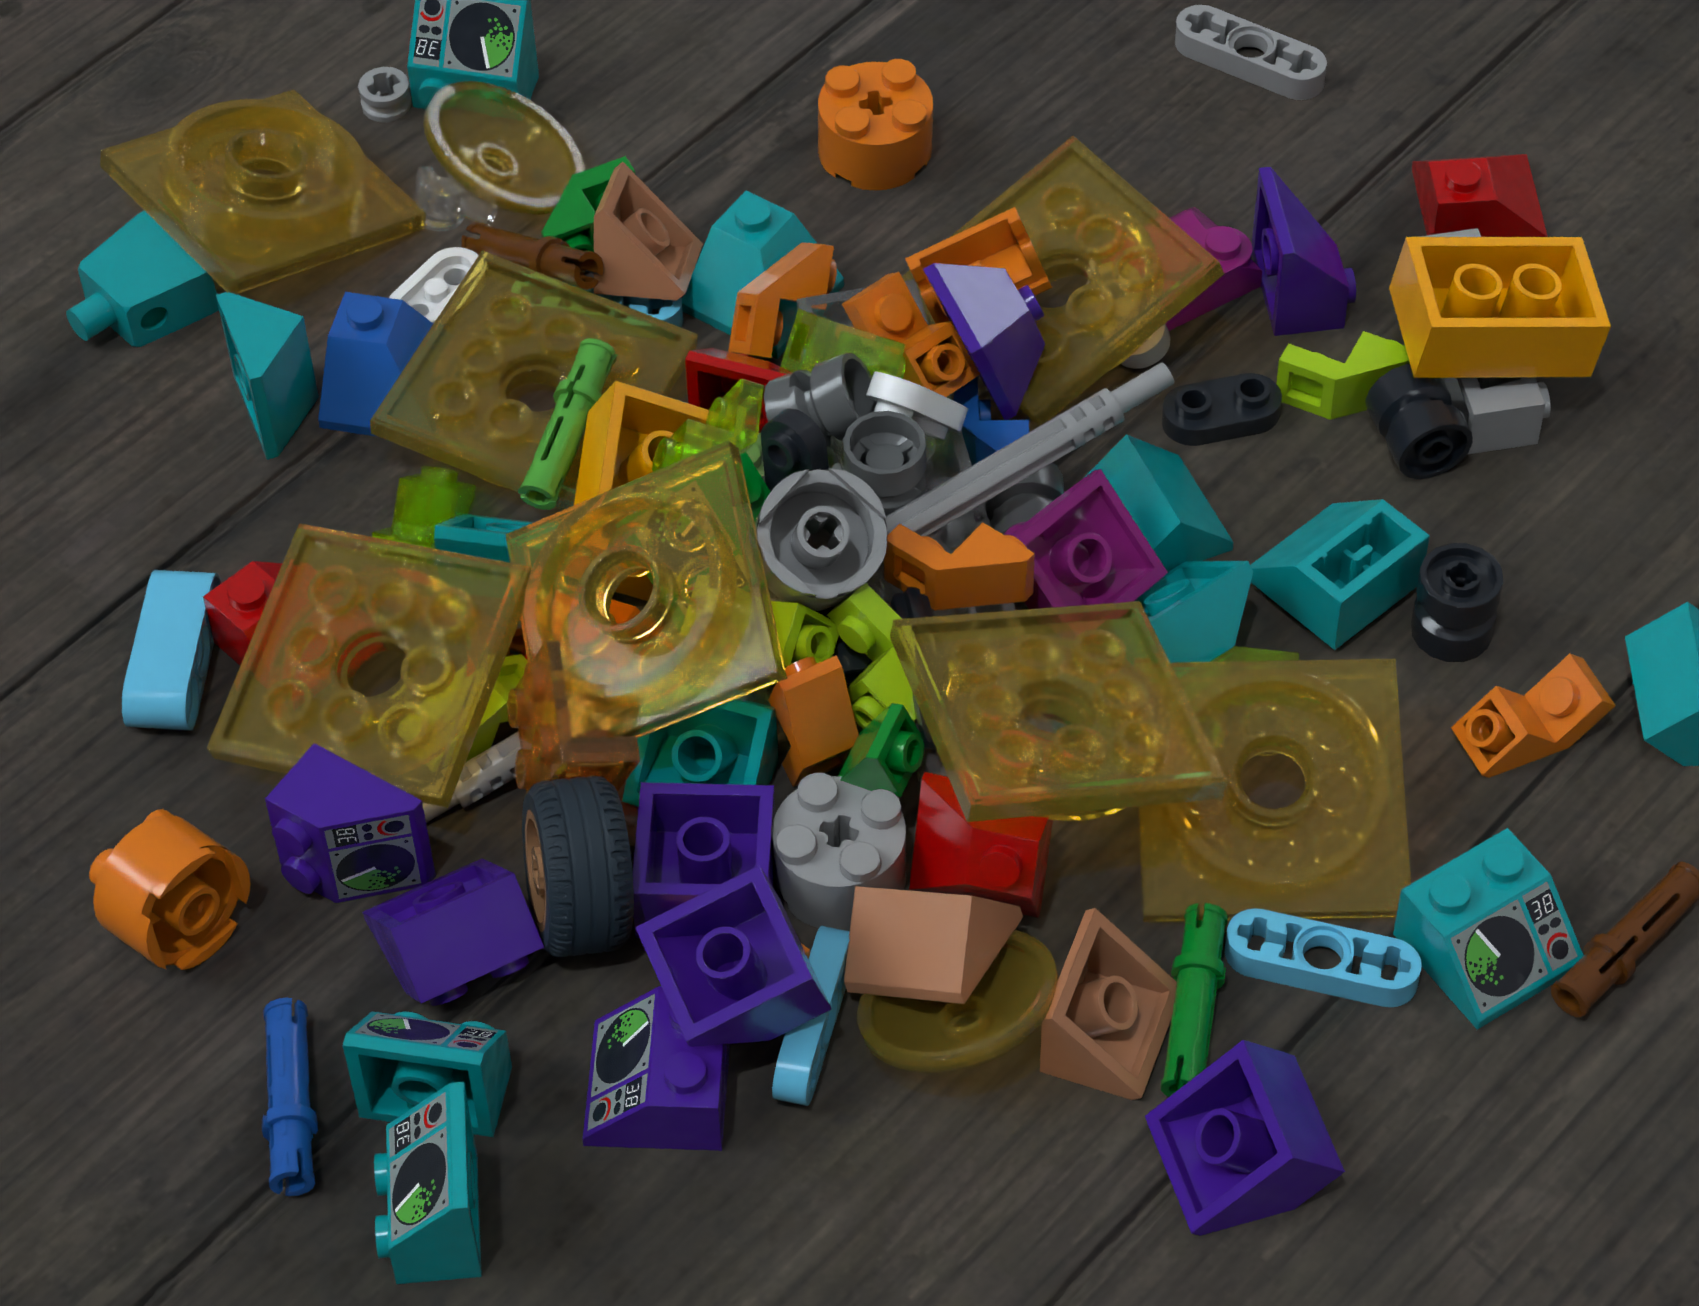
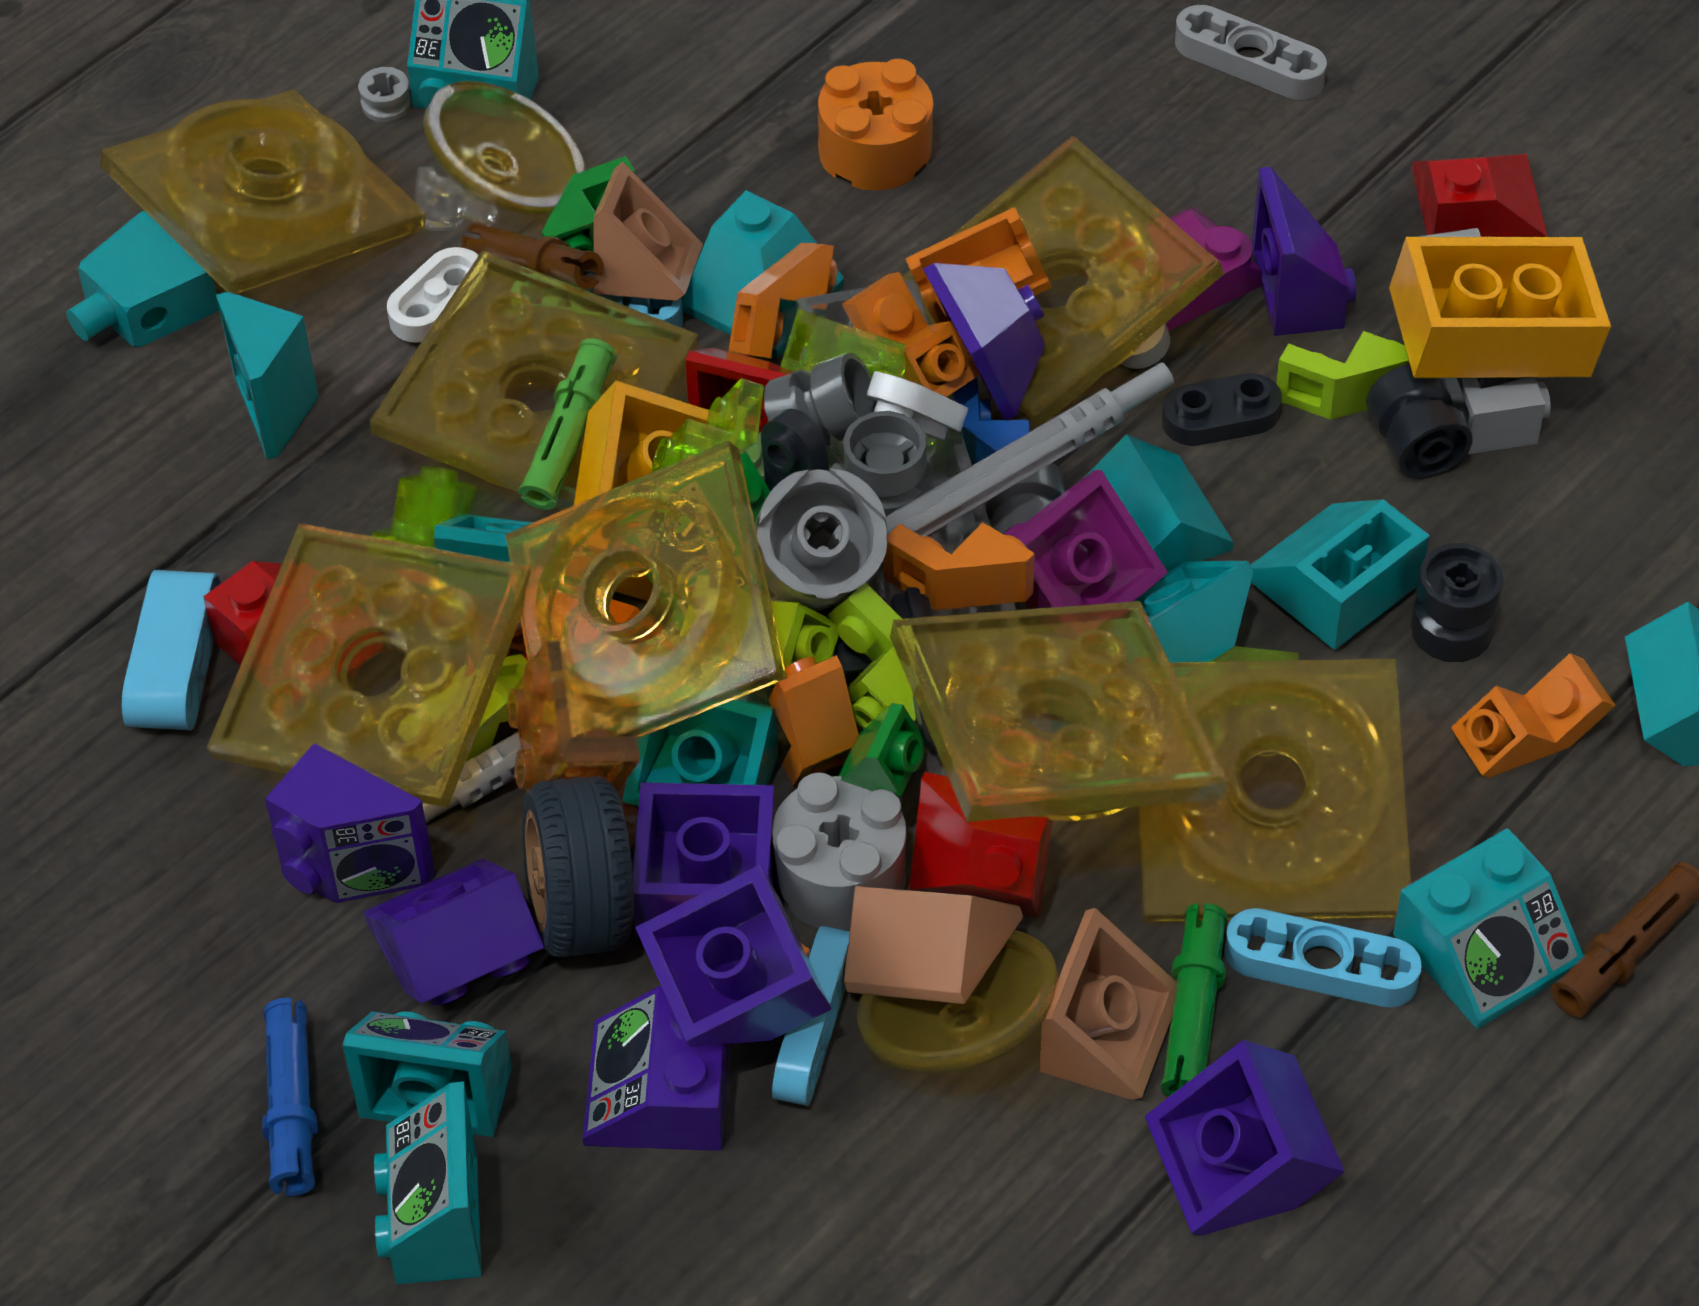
orange brick [89,809,251,970] -> none
blue slope [318,292,468,446] -> none

